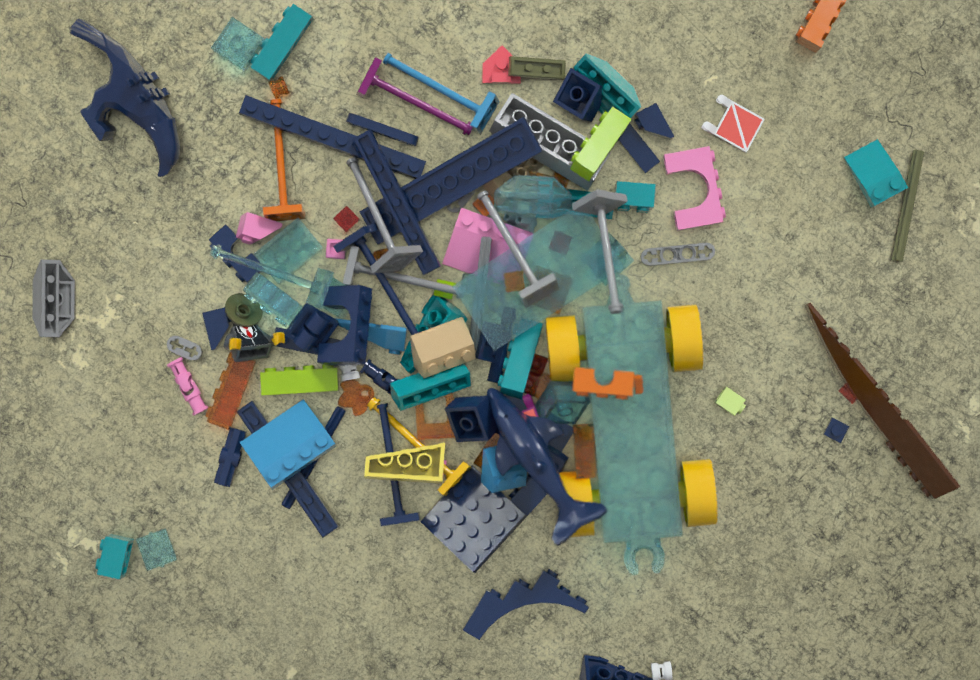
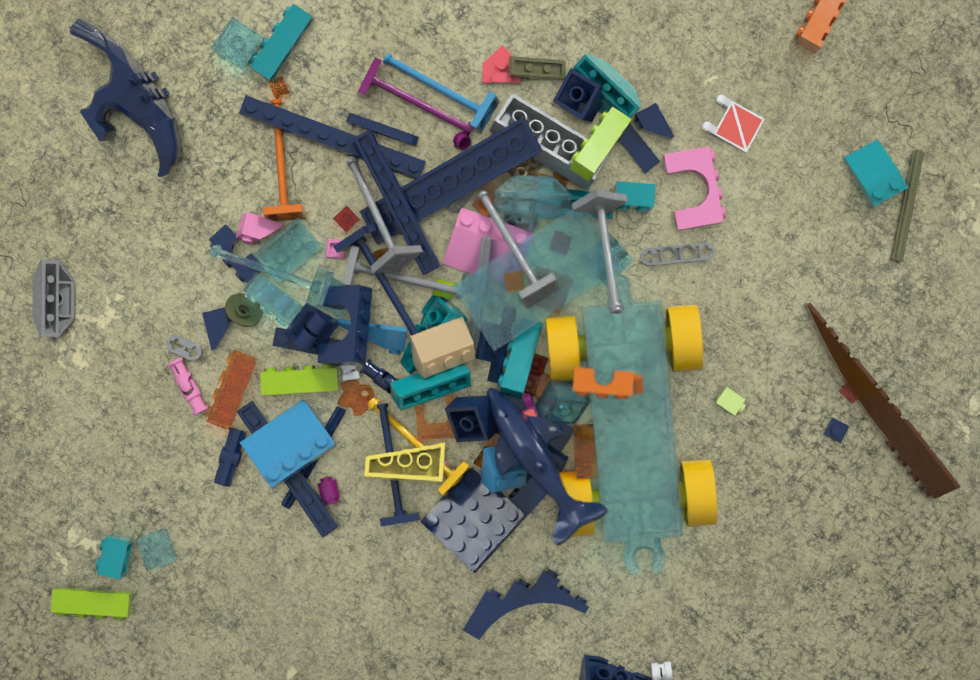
torso [224,323,285,362] -> none
none -> lime brick [51,588,132,620]
none -> magenta brick [317,476,340,506]
none -> magenta plate [453,131,471,150]

